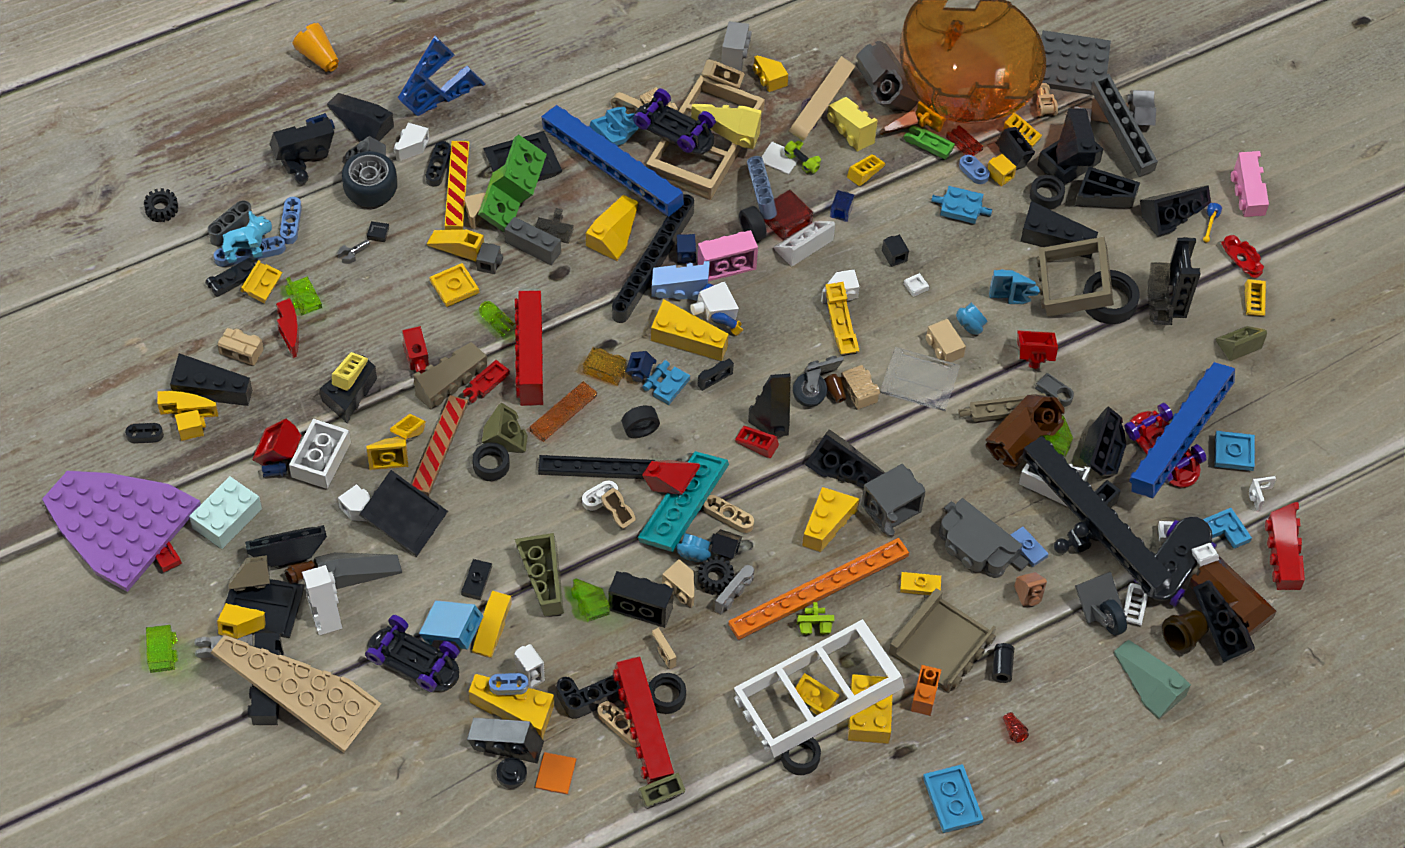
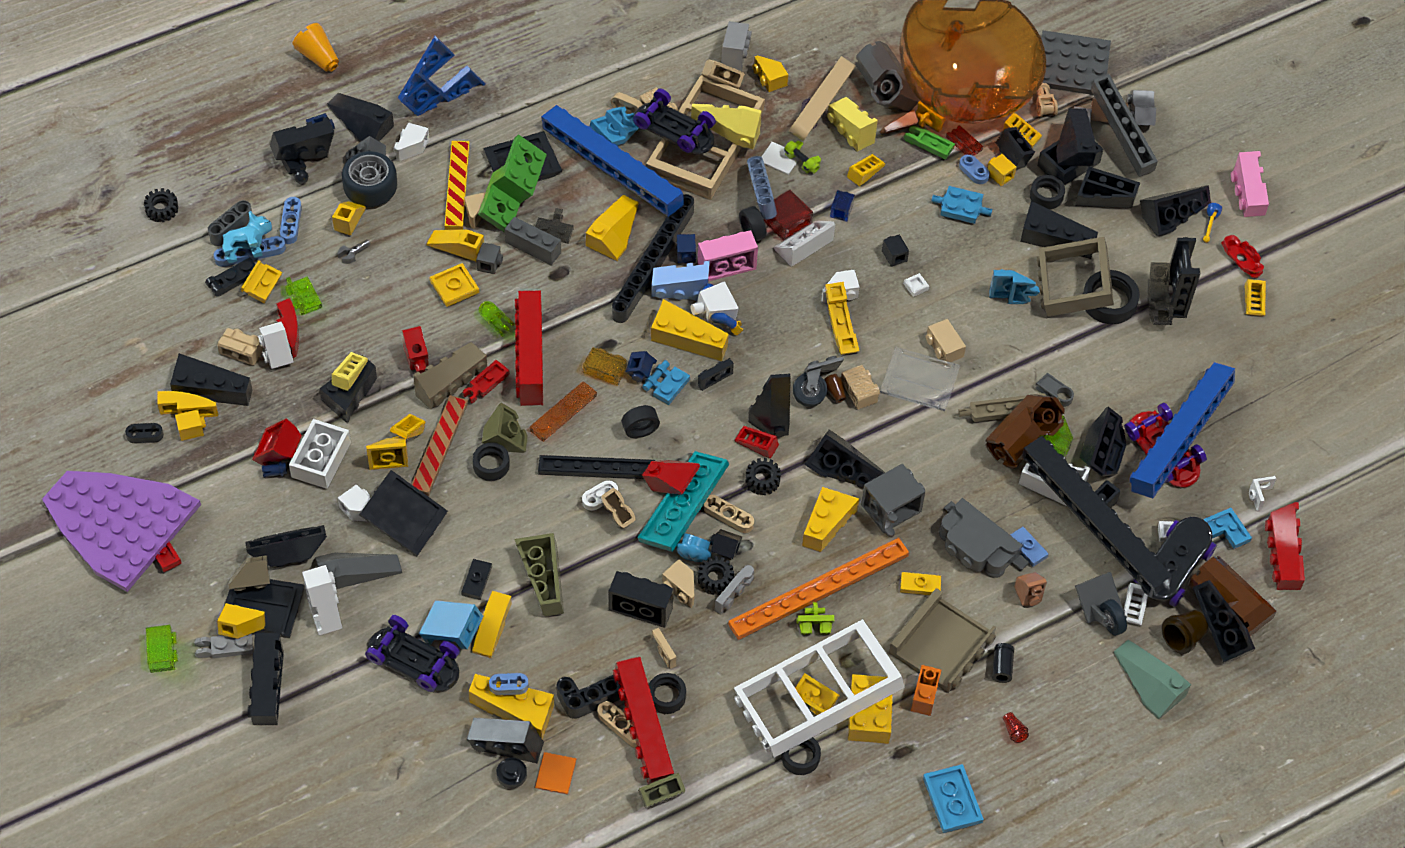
light aqua brick [189,476,262,549] -> none
tan wing [211,635,382,753] -> none
reddish brown cone [285,560,316,584] -> none
black tile [367,221,389,242] -> none
black beam [426,141,451,187] -> none
white brick [515,644,545,689] -> none
clear neon green slope [571,578,610,622] -> none
dark azure piece [956,302,988,335] -> none
red brick [1017,330,1058,369] -> none
black piece [1054,522,1099,554] -> none
white tile [1192,543,1219,566] -> none
dark azure plate [1215,431,1255,471] -> none
olive slope [1216,326,1267,361] -> none
none -> white brick [258,322,293,369]
none -> yellow slope [332,201,366,235]
none -> black tyre [745,458,781,495]

